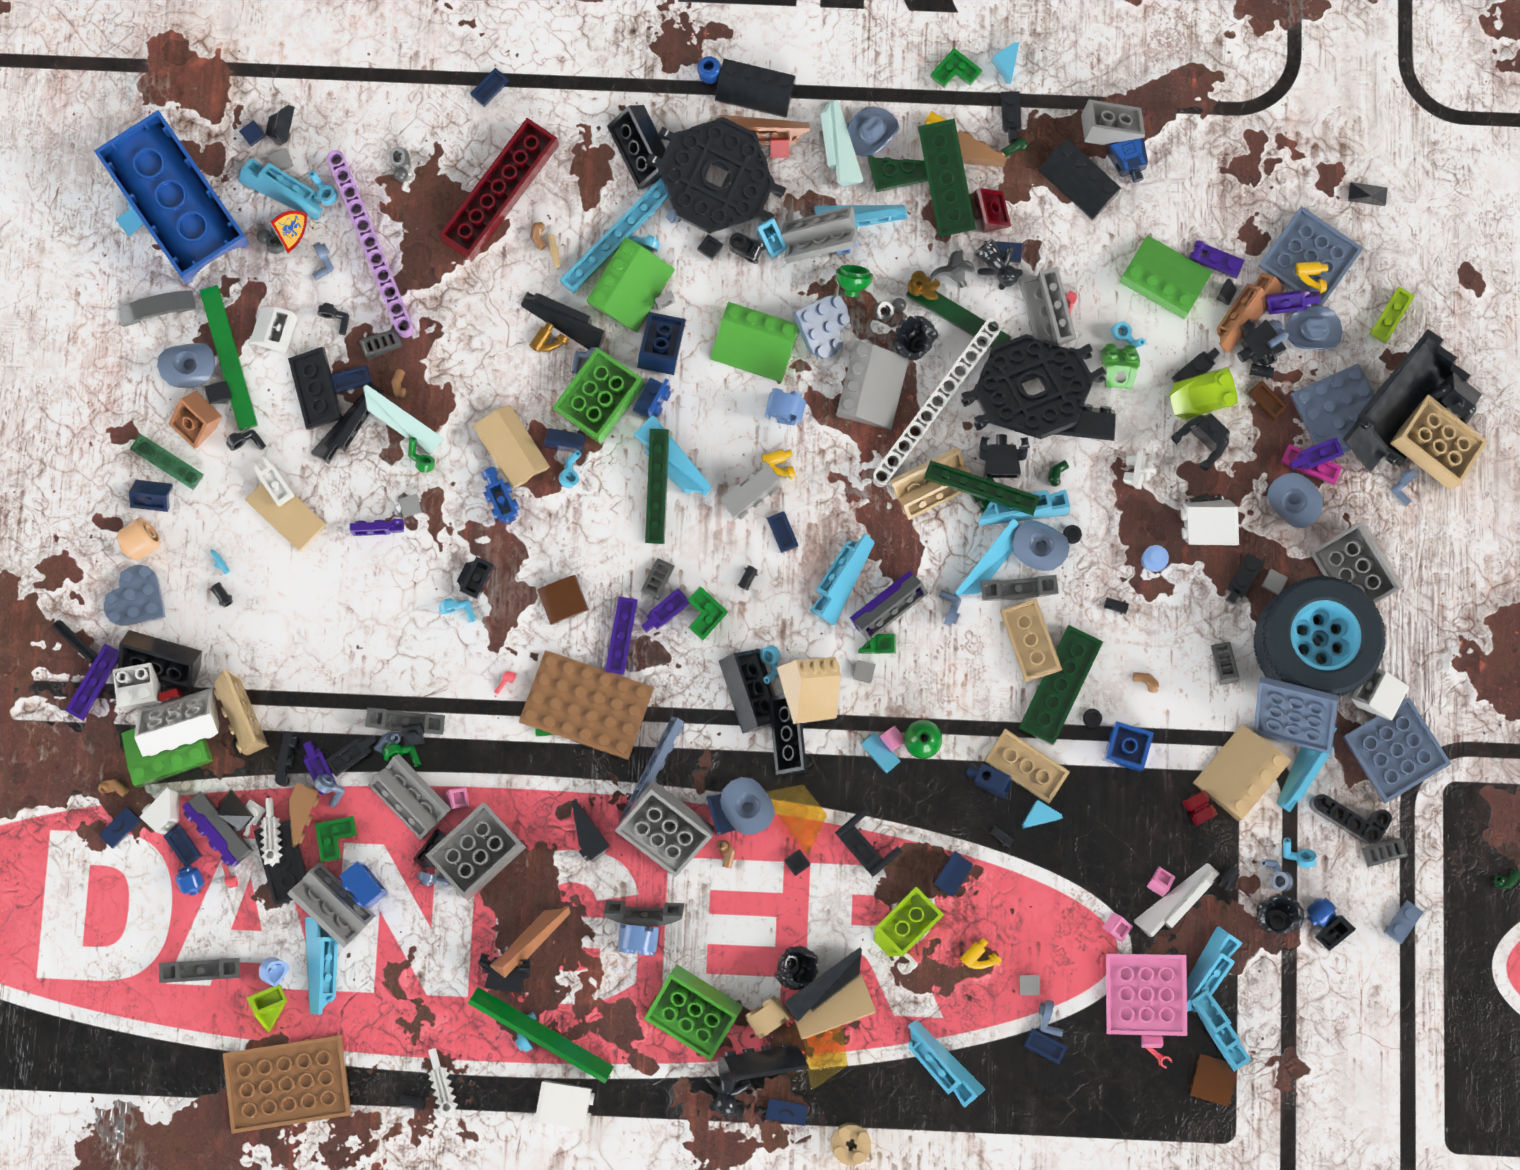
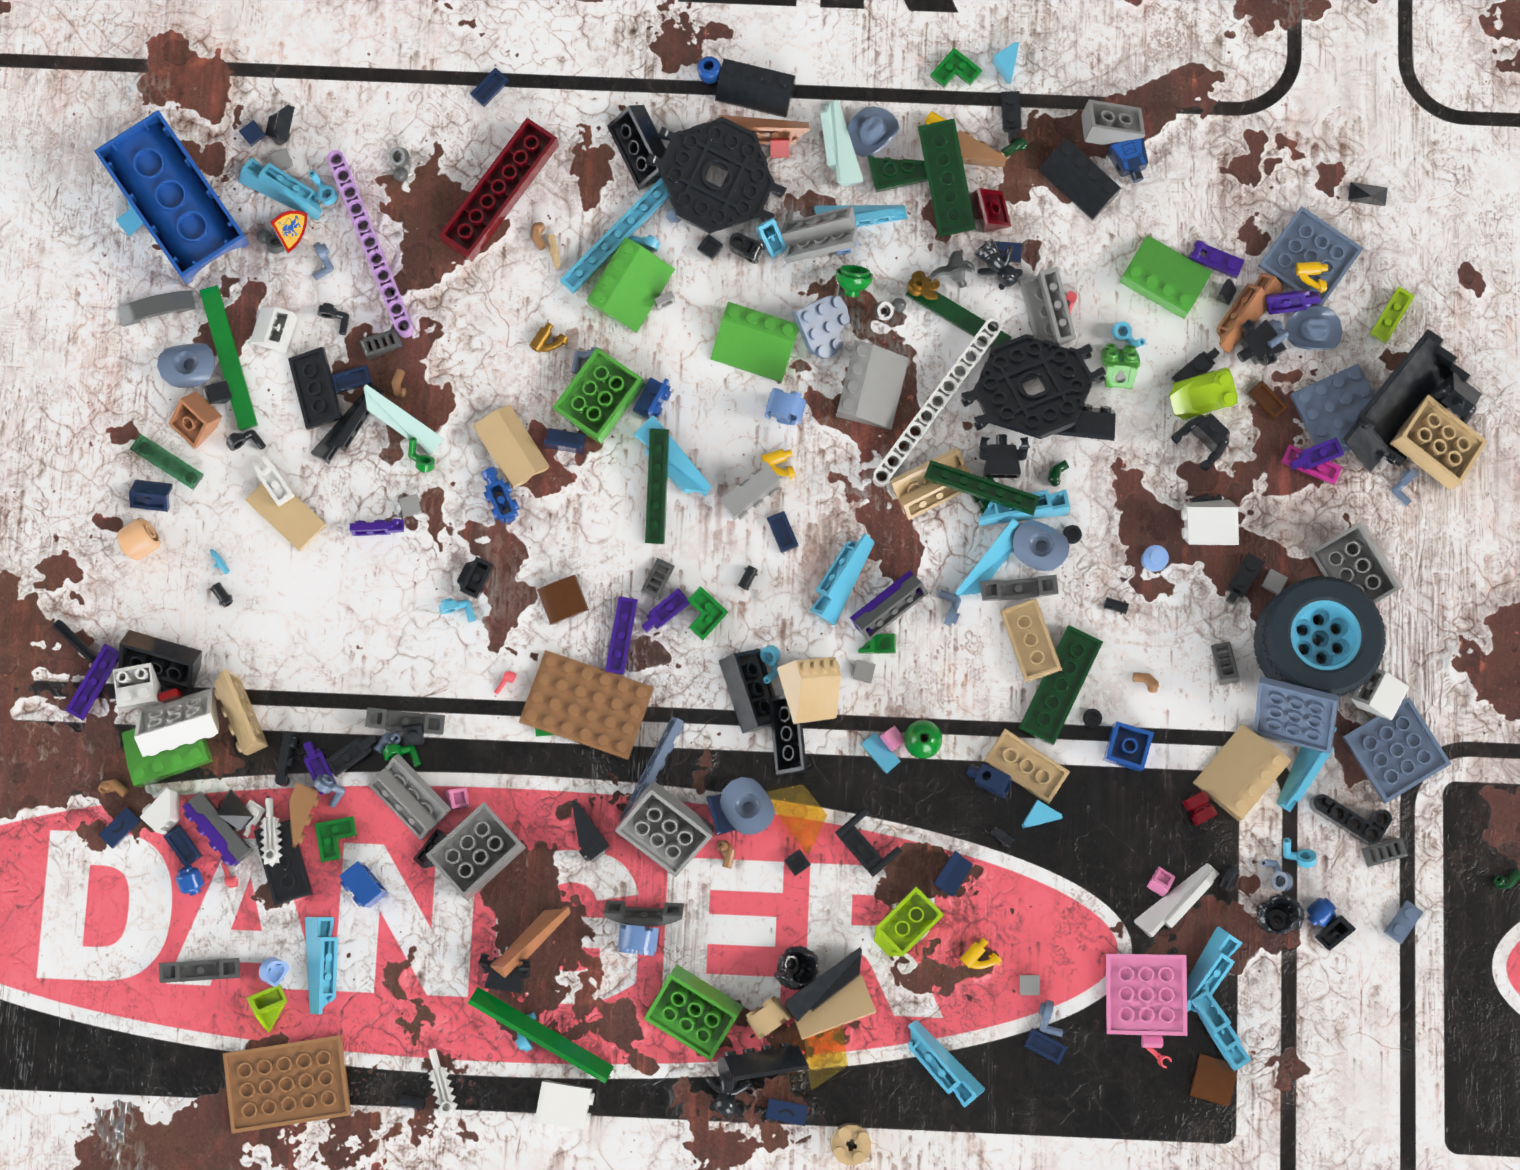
sand blue plate [104,565,166,626] -> none
light grey slope [287,862,376,948] -> none
sand blue plate [417,871,450,886] -> none
black wedge [521,292,606,350] -> none
medium azure plate [559,450,581,489] -> none
dark blue slope [637,312,686,375] -> none
black hair [893,316,938,361] -> none
bright pink slope [1102,913,1133,942] -> none
white hips [1123,451,1156,490] -> none
black pin [1249,363,1274,380] -> none
sand blue hat [1267,473,1323,528] -> none

